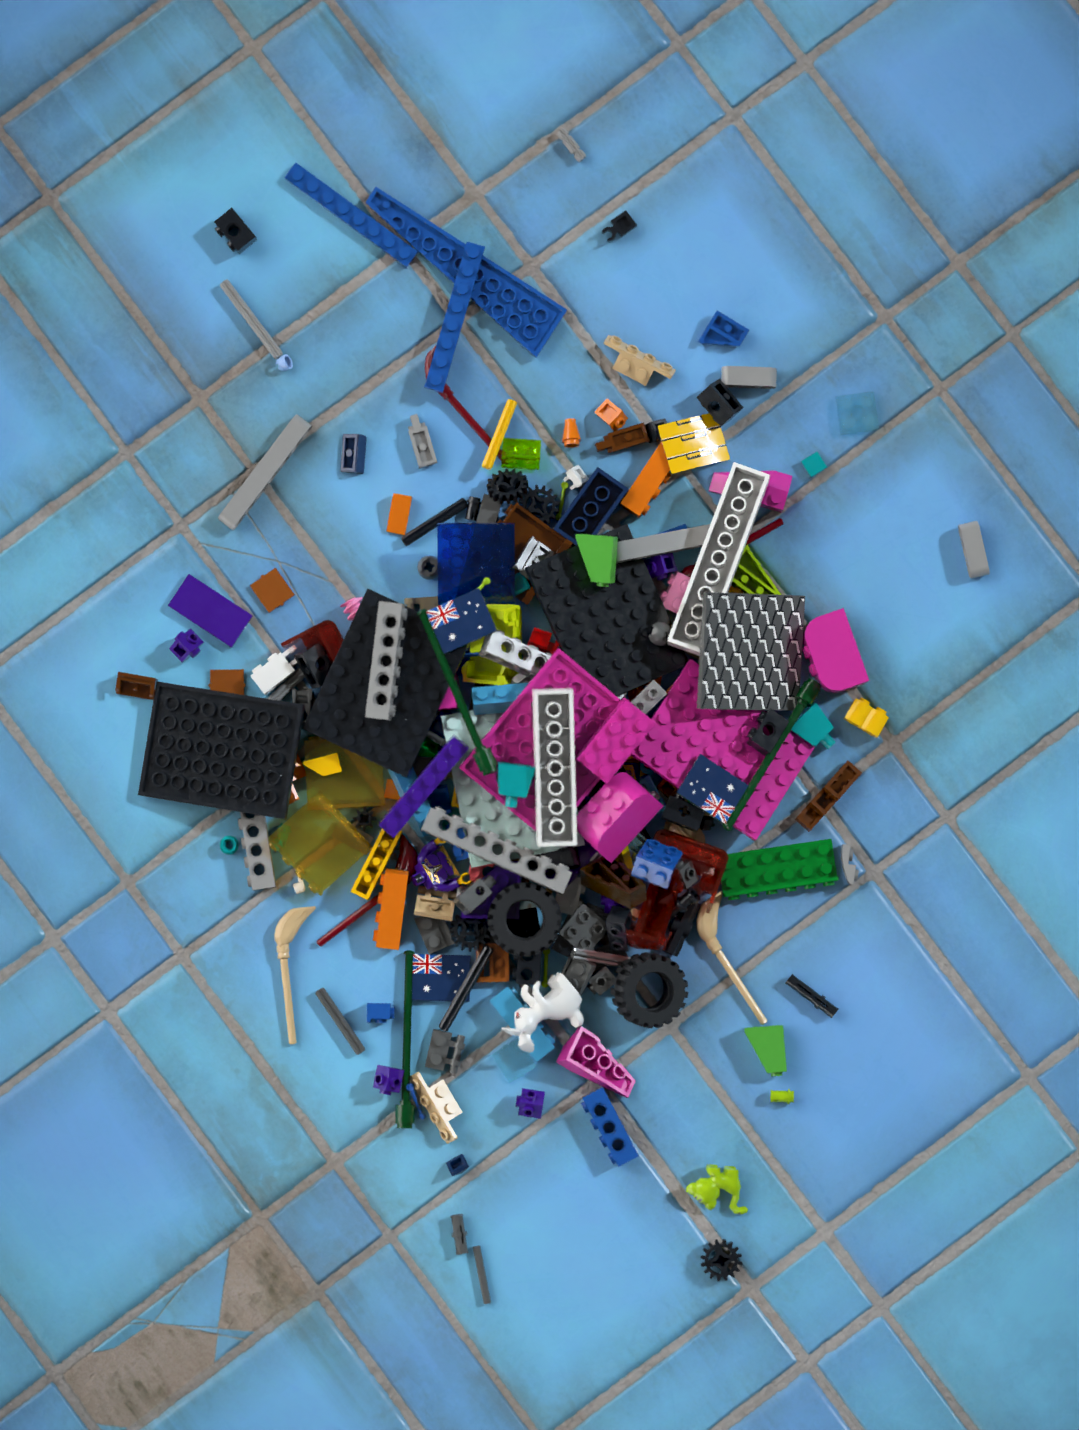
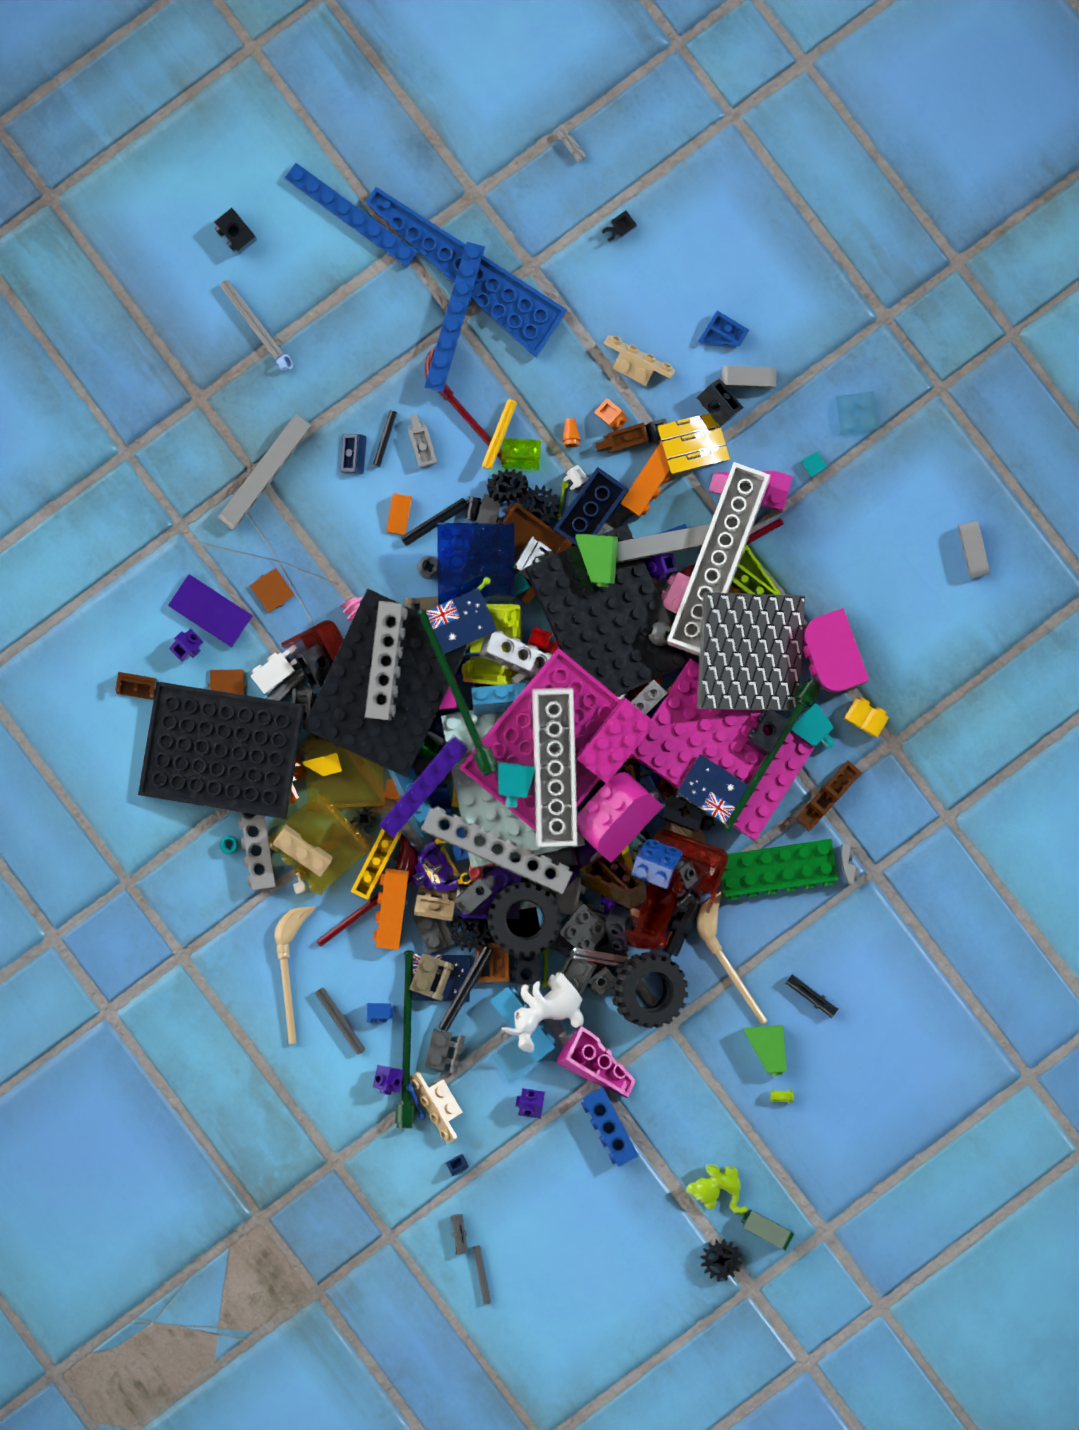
none -> tan arch [273,824,333,877]
none -> black bar [373,410,397,467]
none -> dark tan plate [409,953,455,1001]
none -> slope [741,1210,794,1251]

